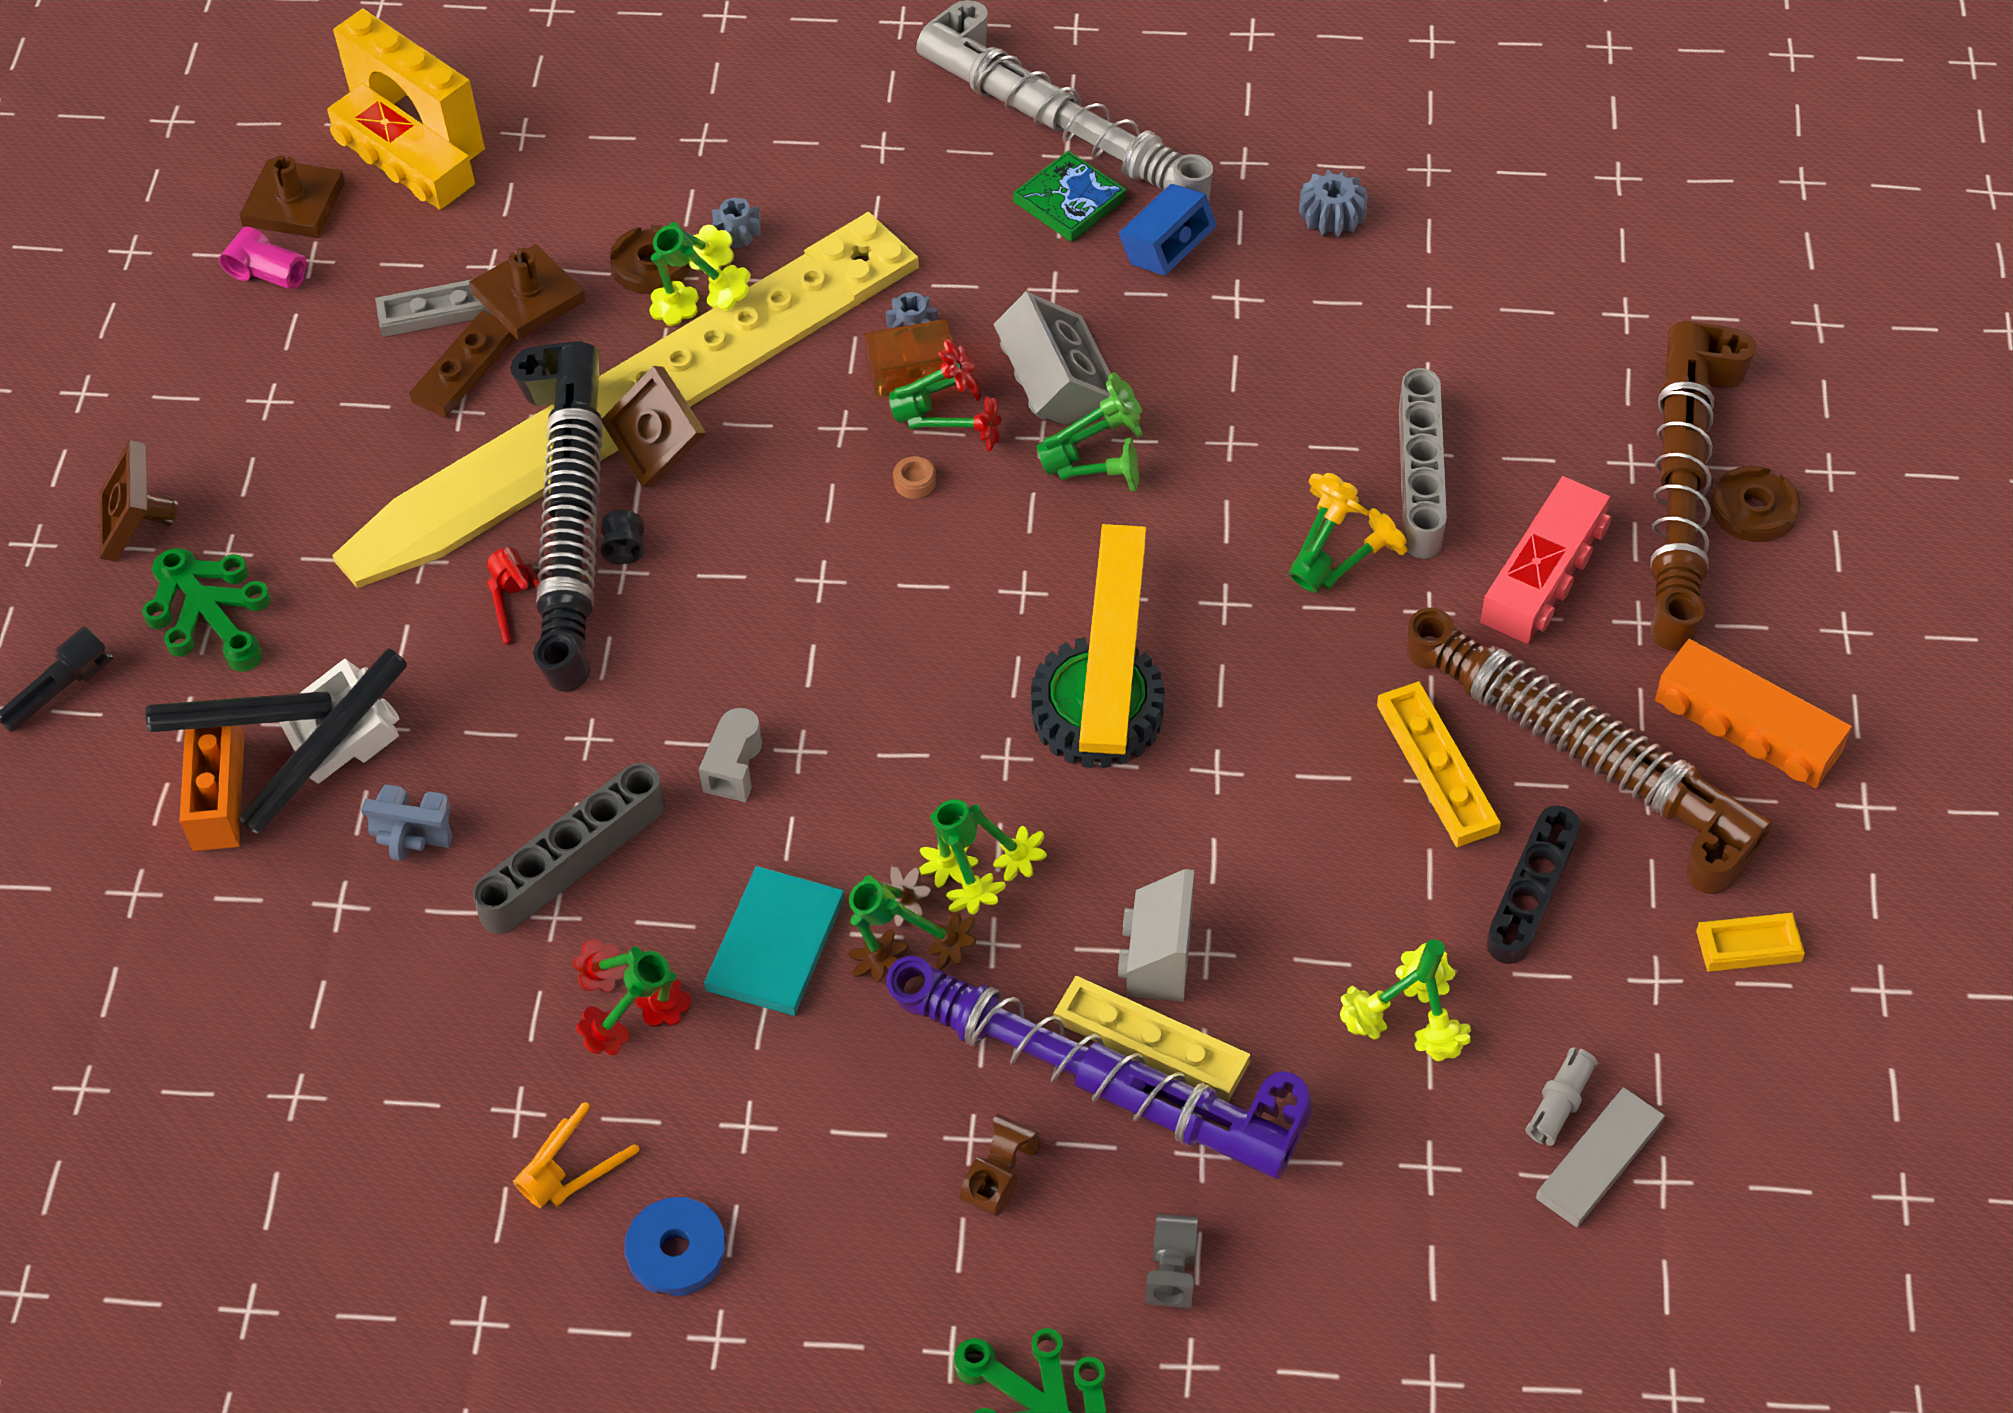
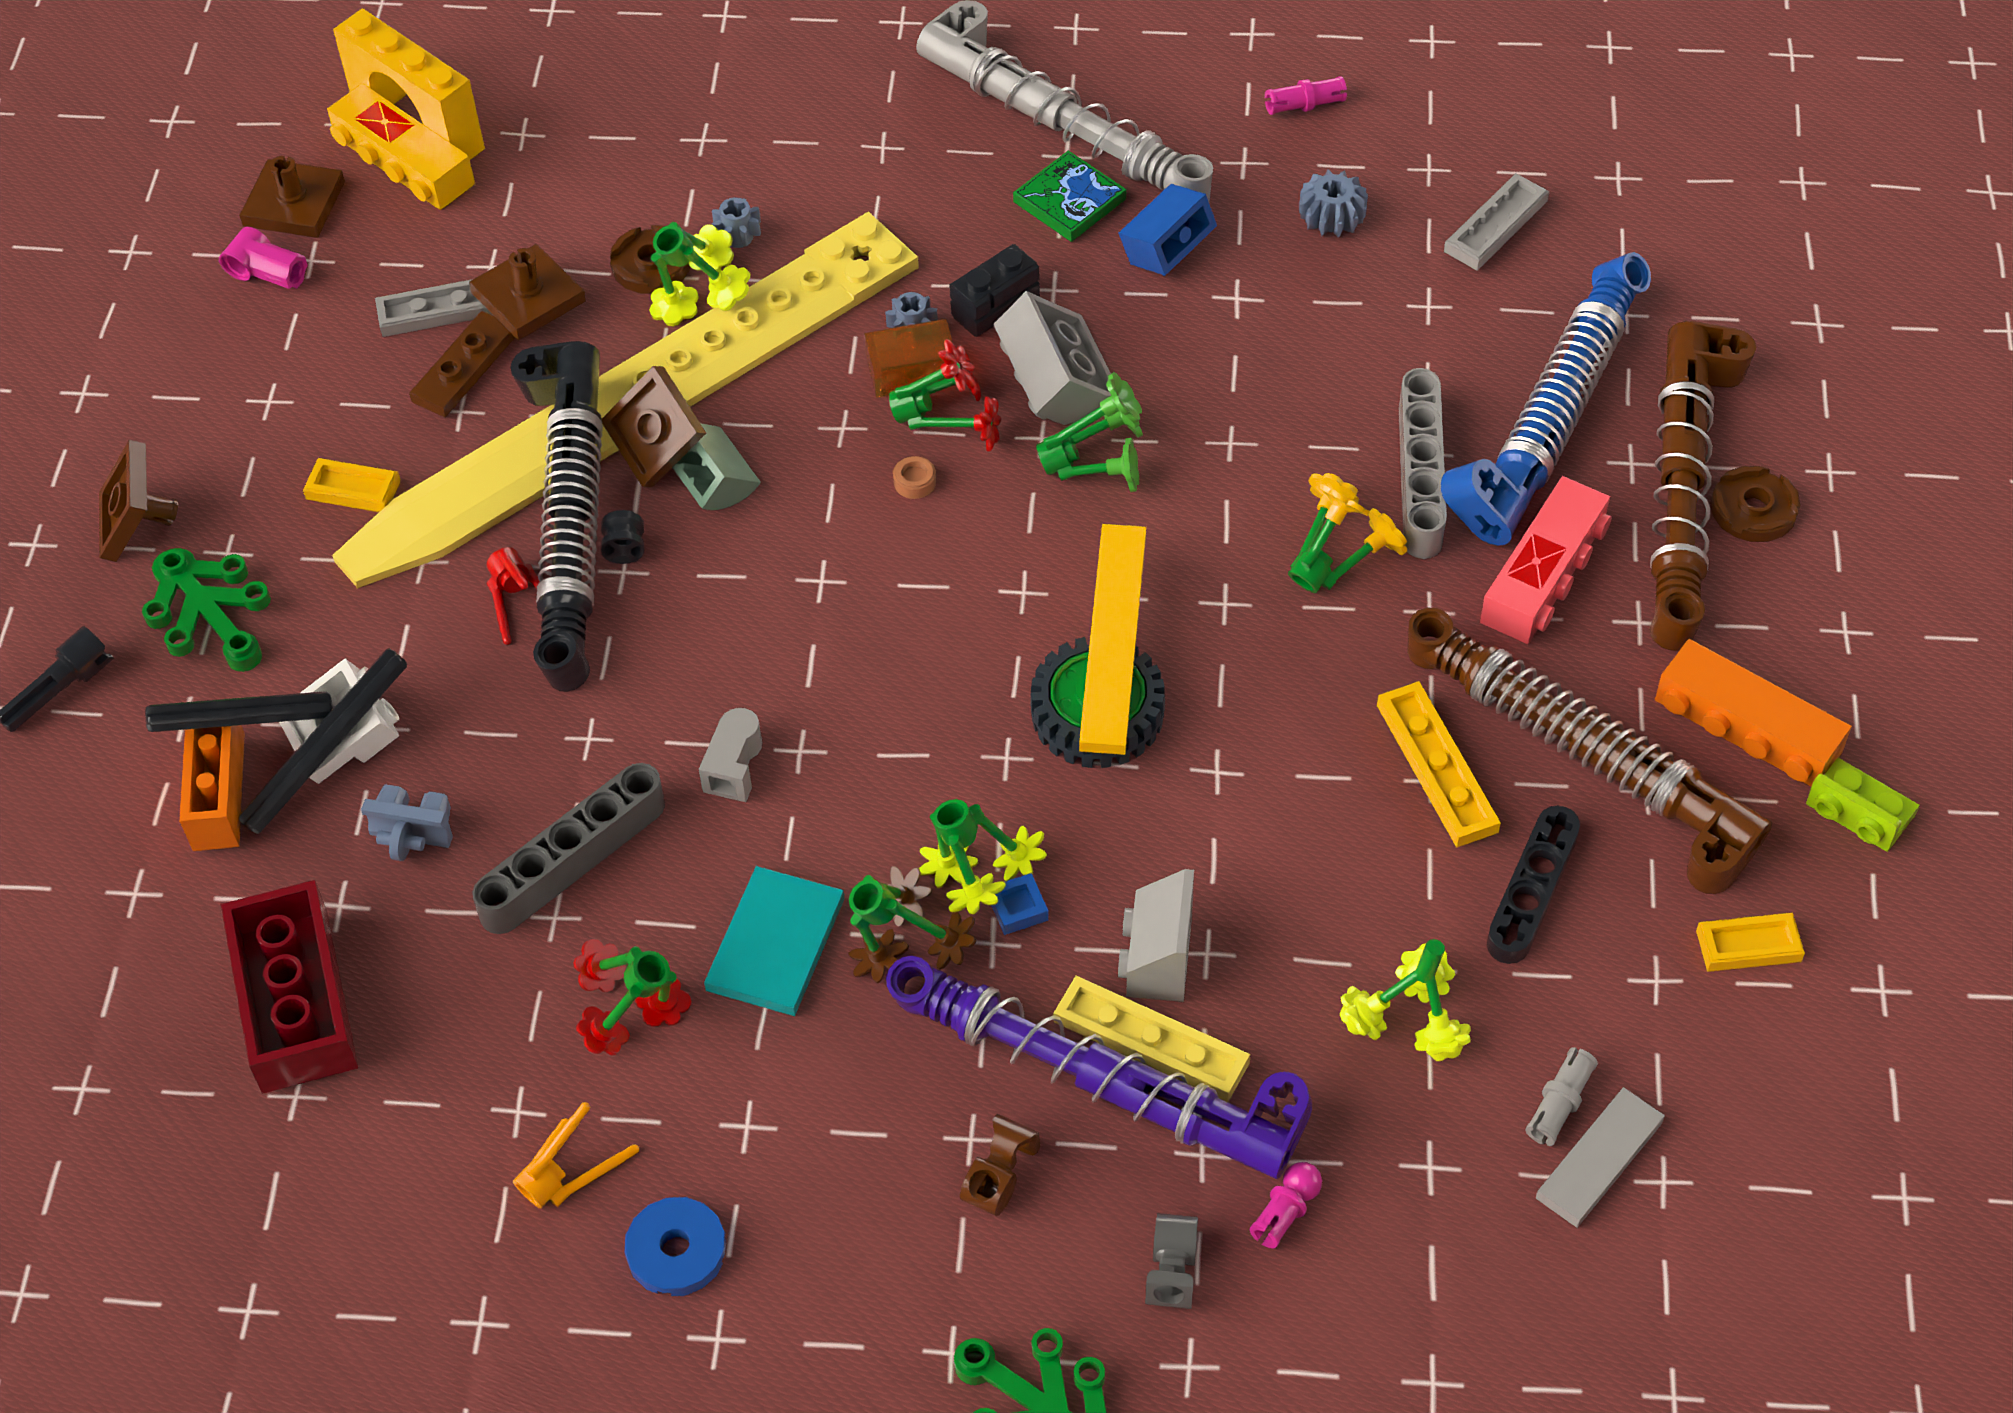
none -> dark red brick [220,880,358,1094]
none -> yellow tile [303,458,401,512]
none -> sand green brick [672,423,761,510]
none -> black brick [949,244,1040,337]
none -> blue plate [991,873,1048,935]
none -> dark pink pin [1249,1162,1322,1248]
none -> dark pink pin [1265,76,1347,115]
none -> blue piece [1441,252,1651,546]
none -> light grey plate [1444,173,1549,271]
none -> lime bracket [1806,758,1920,852]

